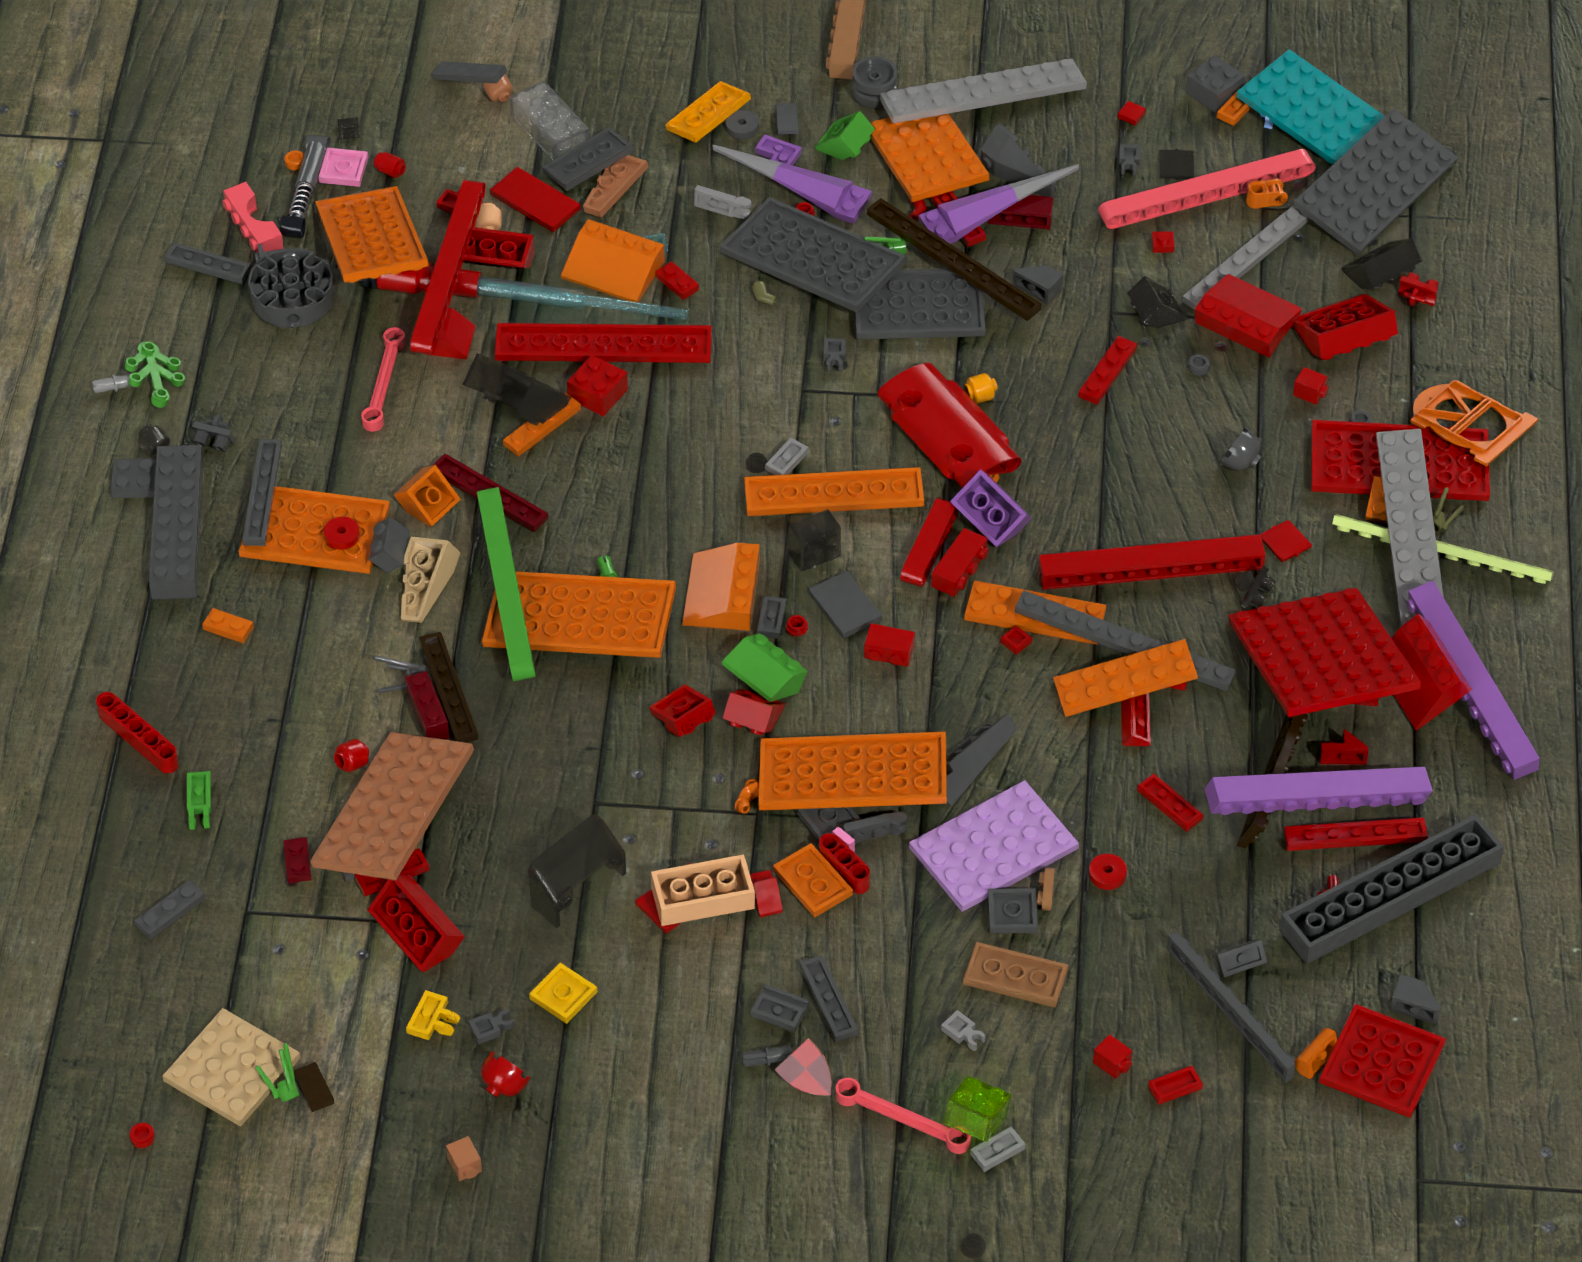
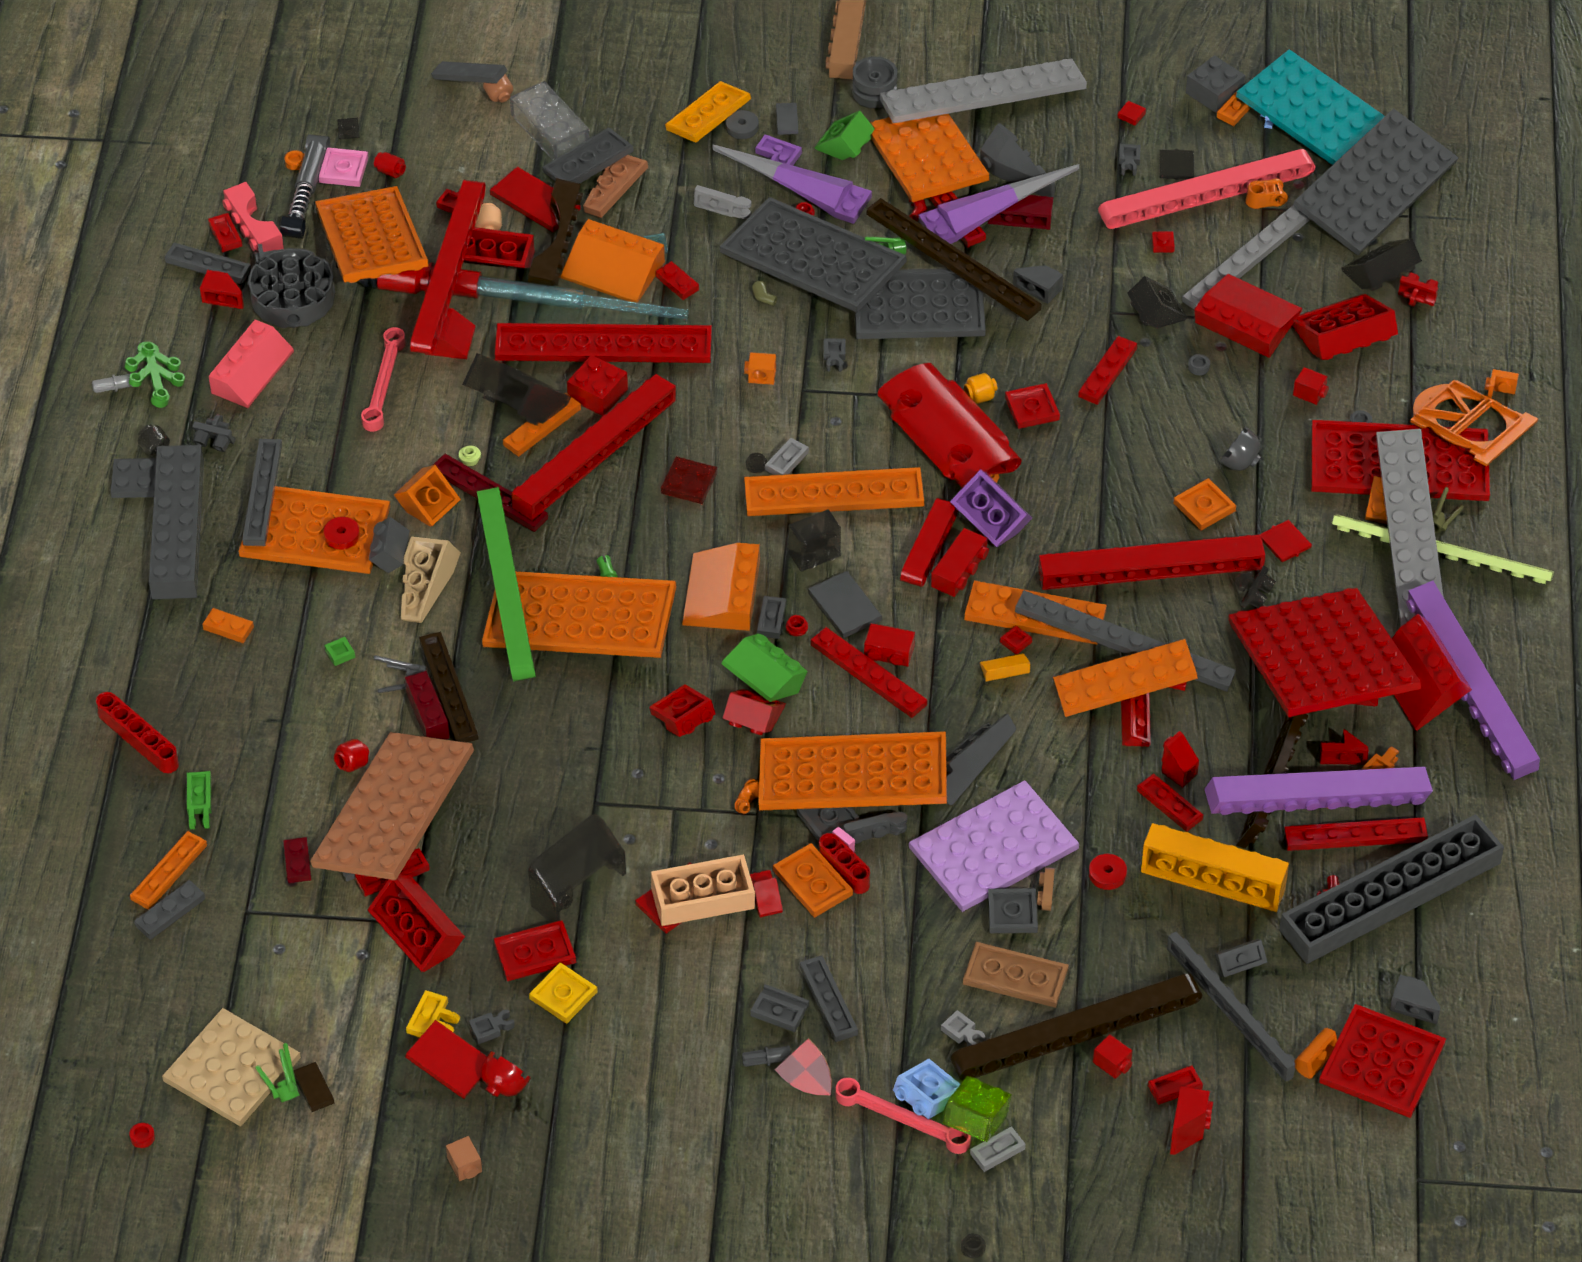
none -> orange tile [130,831,207,910]
none -> red slope [200,270,244,309]
none -> red plate [208,213,242,253]
none -> coral slope [209,320,294,408]
none -> bright green plate [324,637,355,666]
none -> red tile [405,1020,487,1099]
none -> yellowish green plate [459,446,481,466]
none -> red plate [494,920,576,981]
none -> red brick [512,374,676,520]
none -> dark brown arch [527,178,583,293]
none -> clear red plate [661,456,718,505]
none -> orange brick [744,352,776,385]
none -> red plate [811,627,927,718]
none -> light blue plate [893,1059,965,1119]
none -> dark brown beam [950,974,1203,1081]
none -> light orange slope [980,654,1030,681]
none -> red plate [1005,383,1060,429]
none -> light orange brick [1141,823,1289,912]
none -> red slope [1161,731,1199,788]
none -> red slope [1170,1086,1213,1155]
none -> orange plate [1173,478,1236,531]
none -> orange plate [1362,746,1399,770]
none -> orange bracket [1484,369,1519,398]

